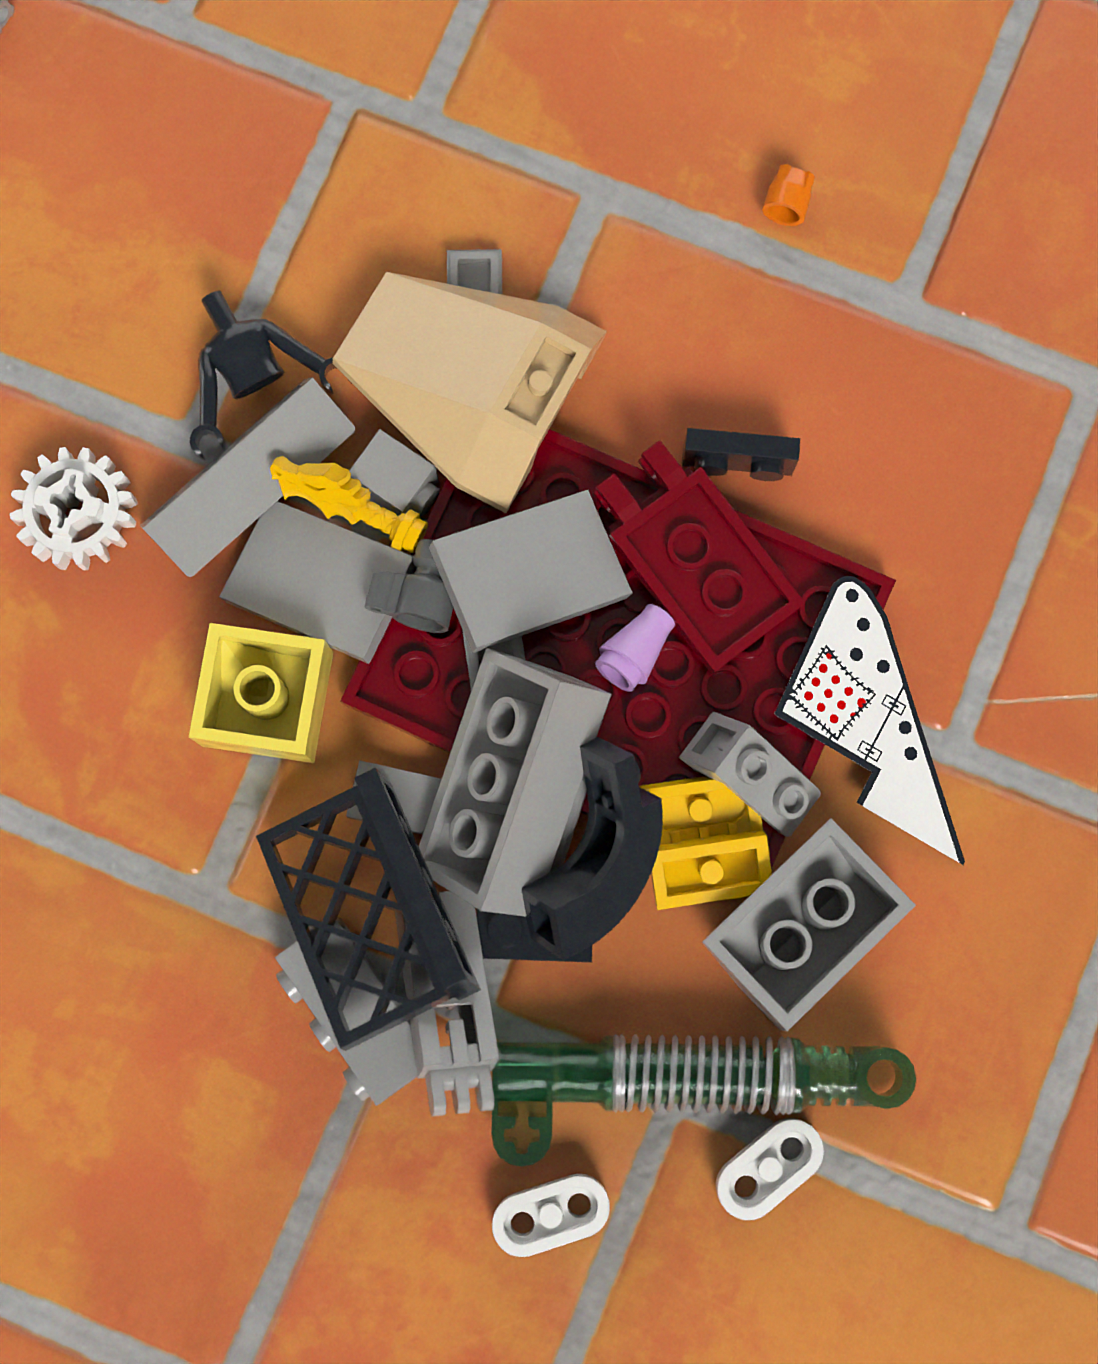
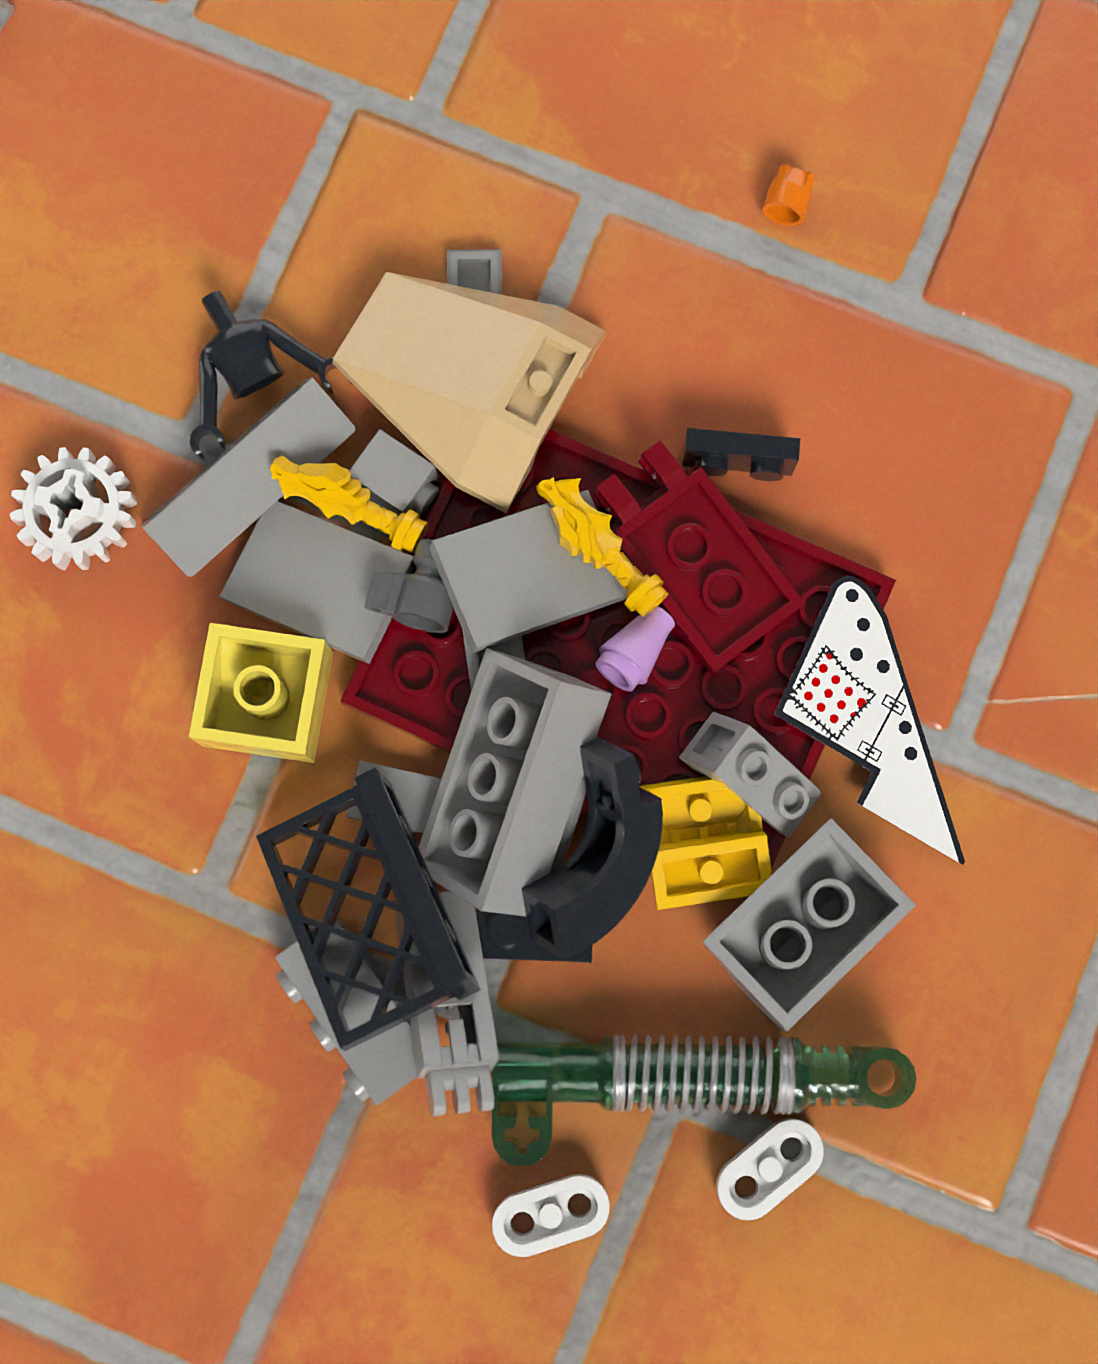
none -> yellow piece [536,477,668,617]

